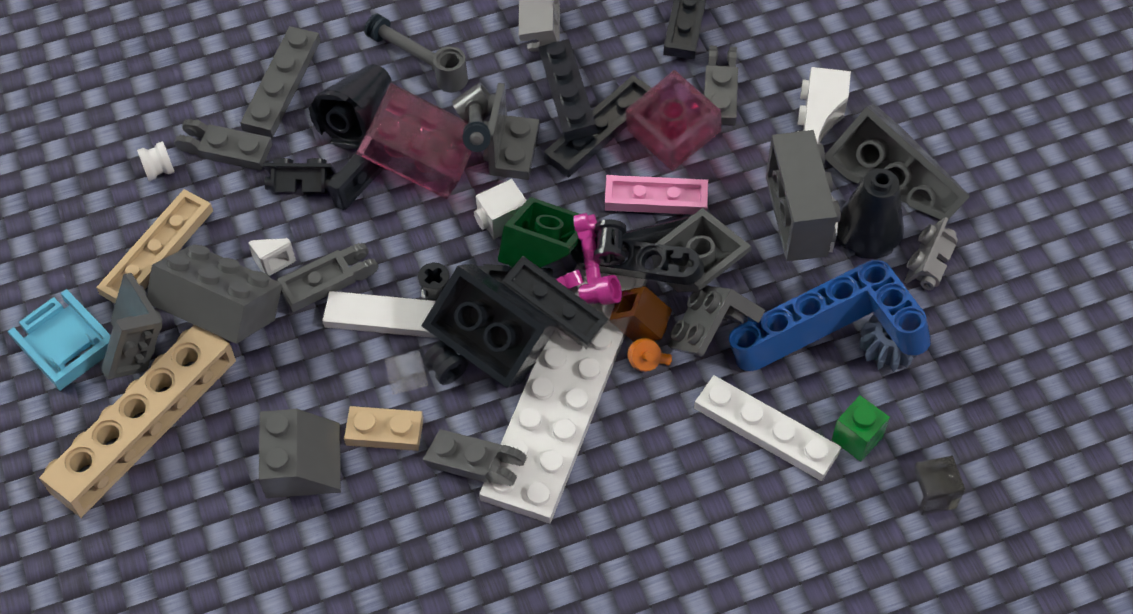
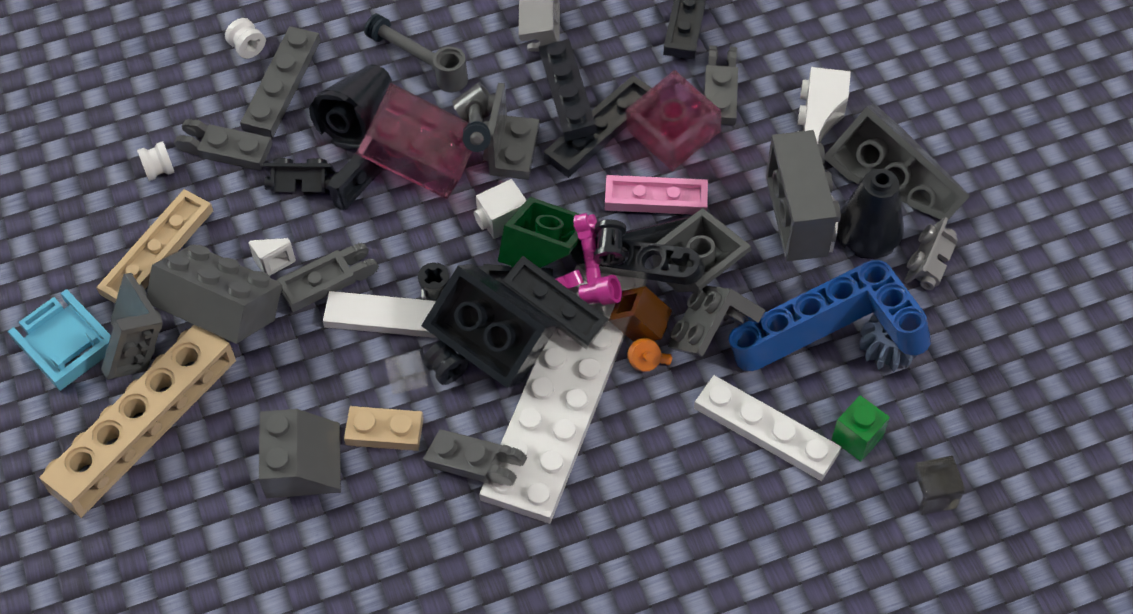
none -> white wheel [225,18,266,59]

